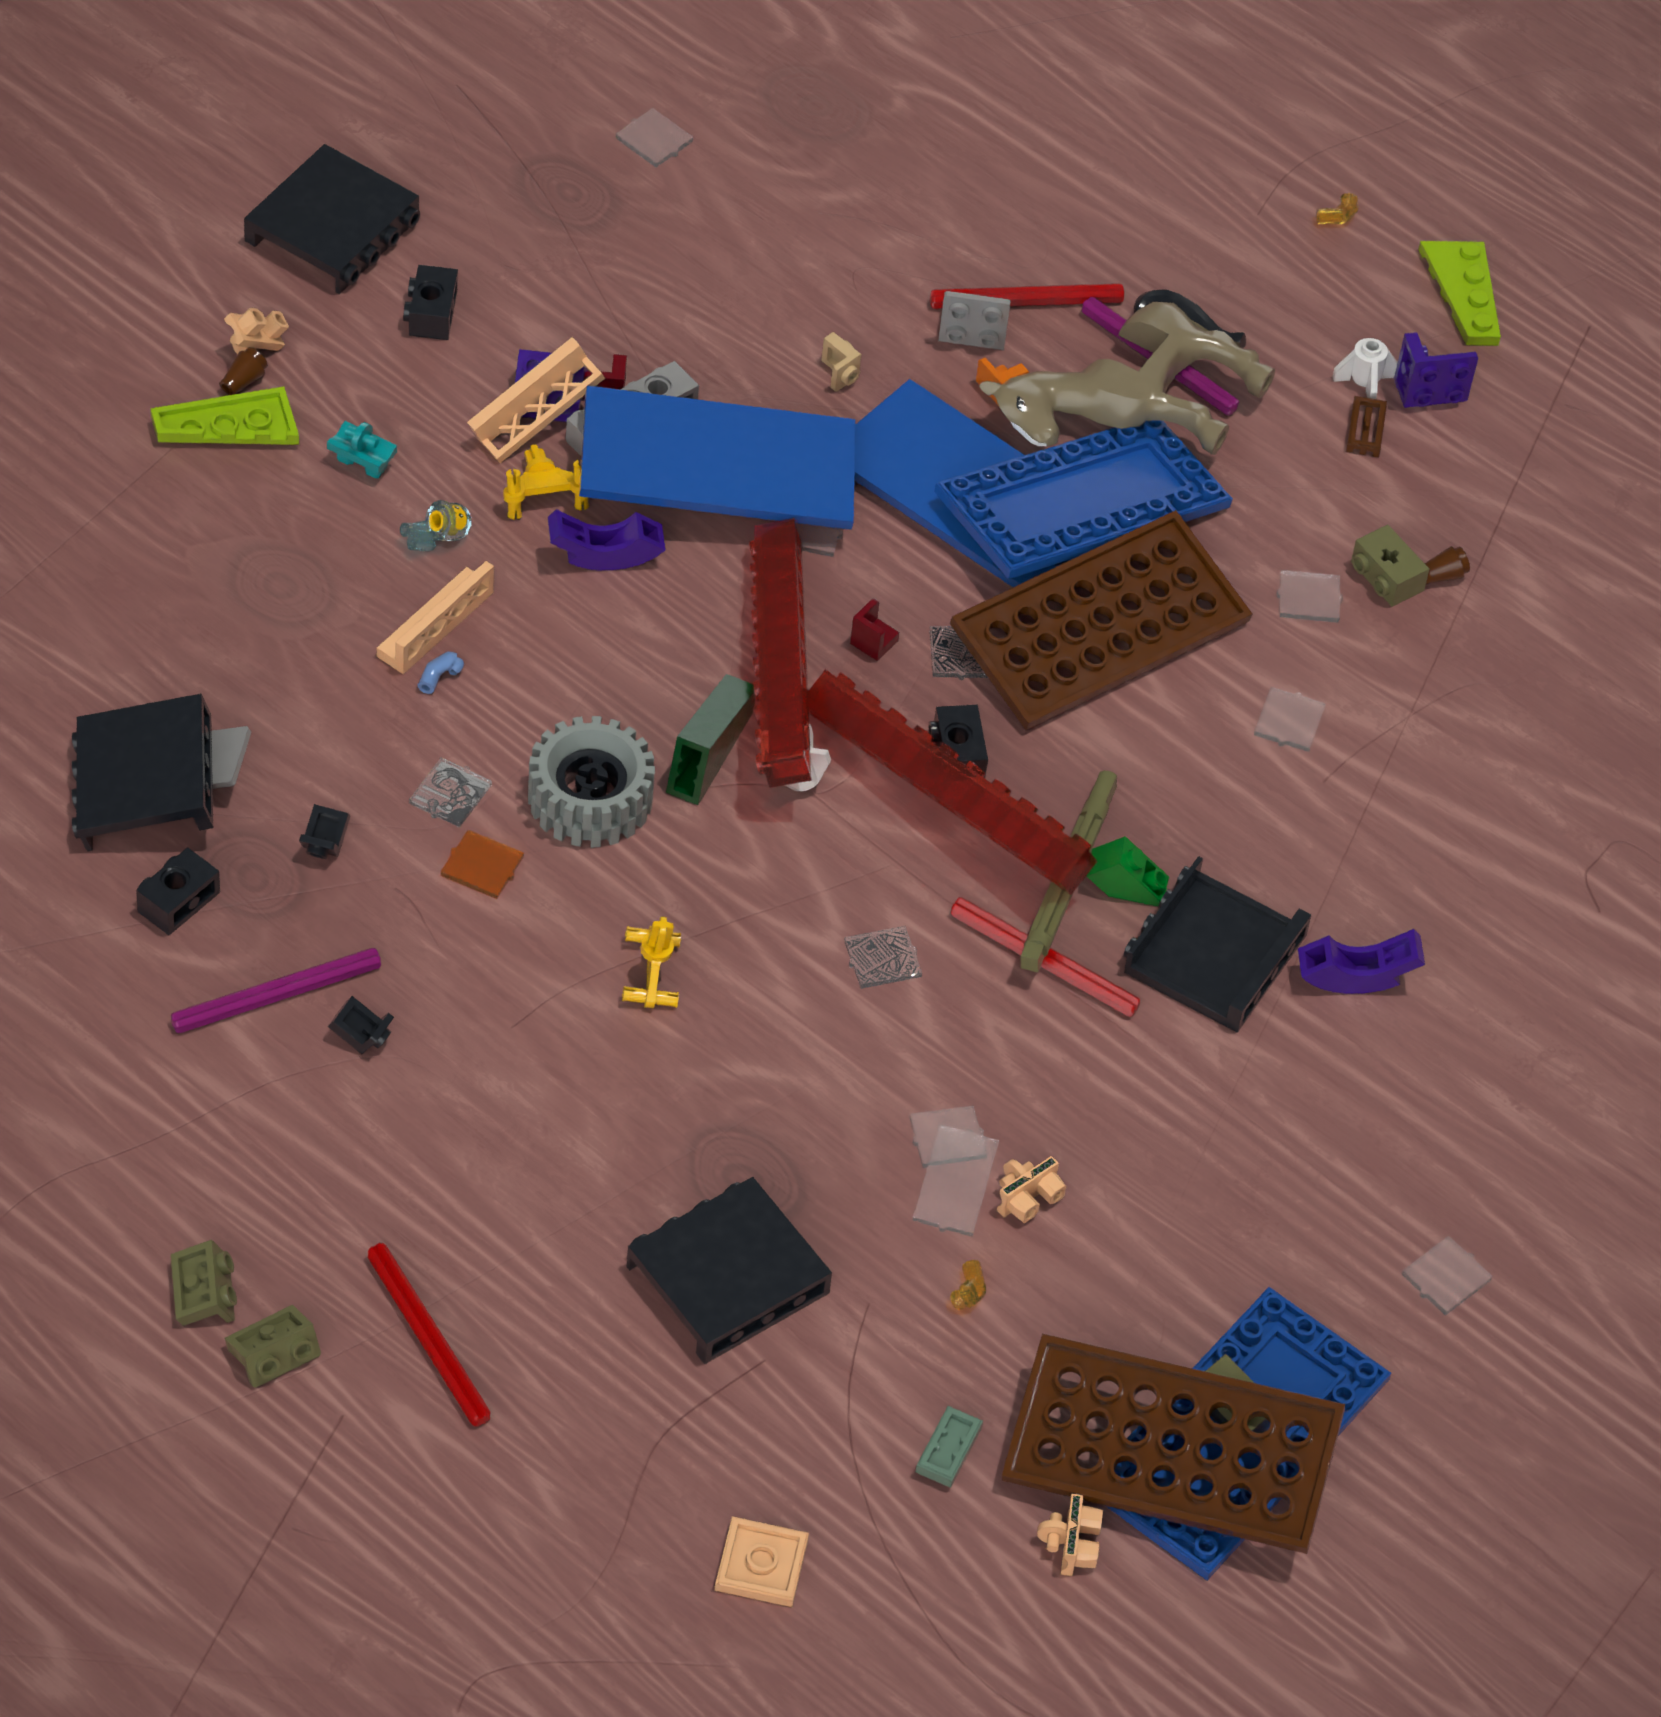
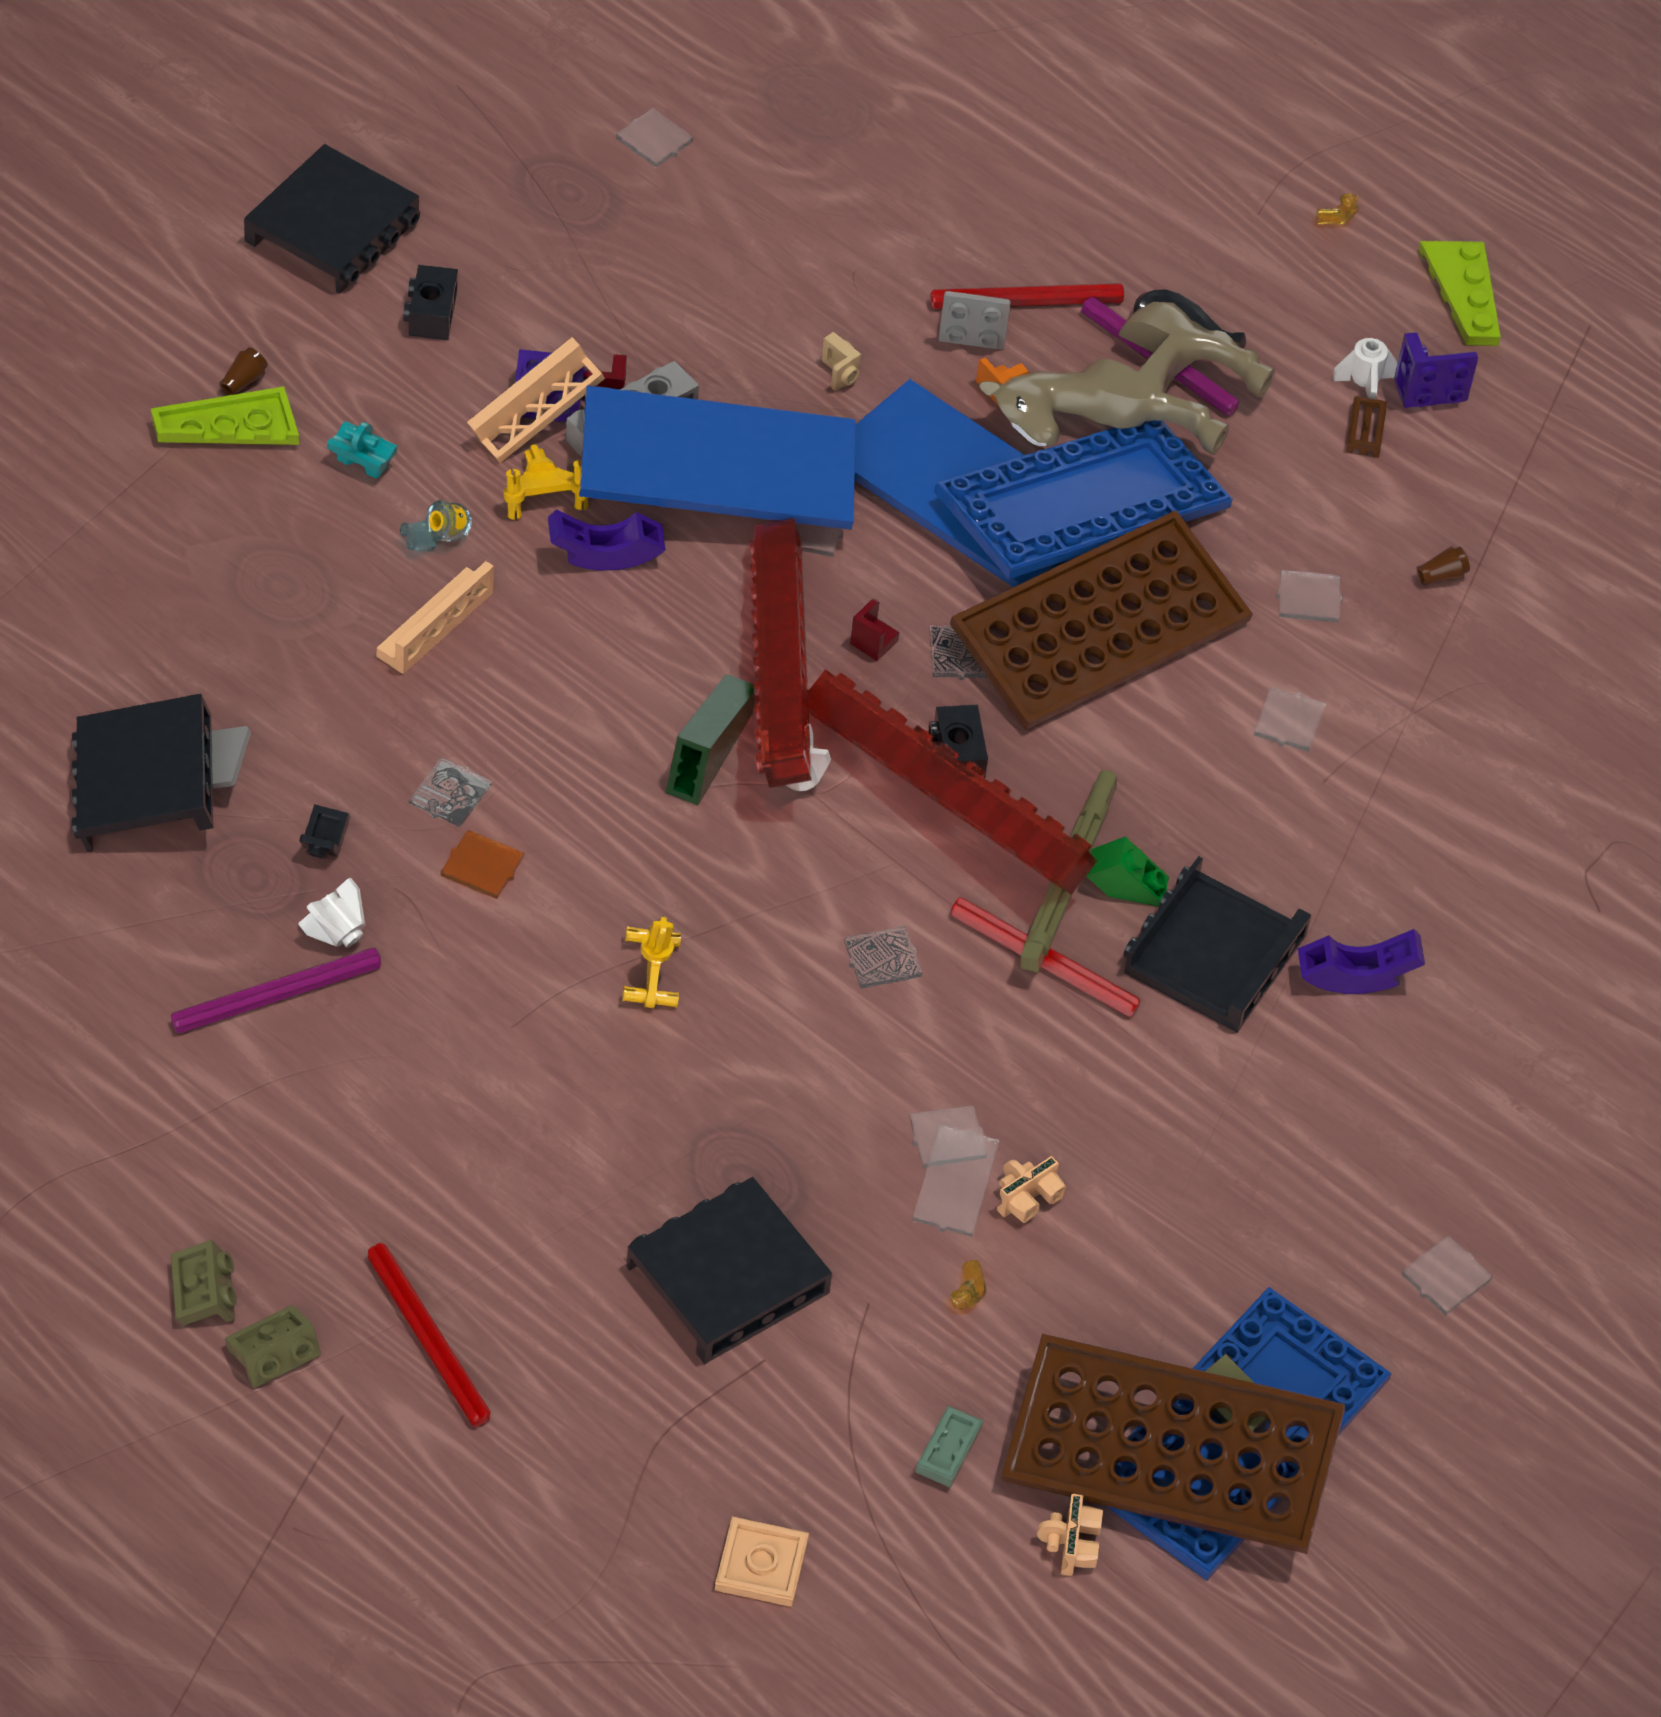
black brick [136,847,220,935] -> none
light nougat hips [224,308,289,354] -> none
black bracket [327,996,394,1054] -> none
medium blue arm [418,651,464,694] -> none
light grey wheel [528,716,655,848] -> none
olive brick [1351,524,1429,607] -> none
none -> white brick [298,878,366,948]

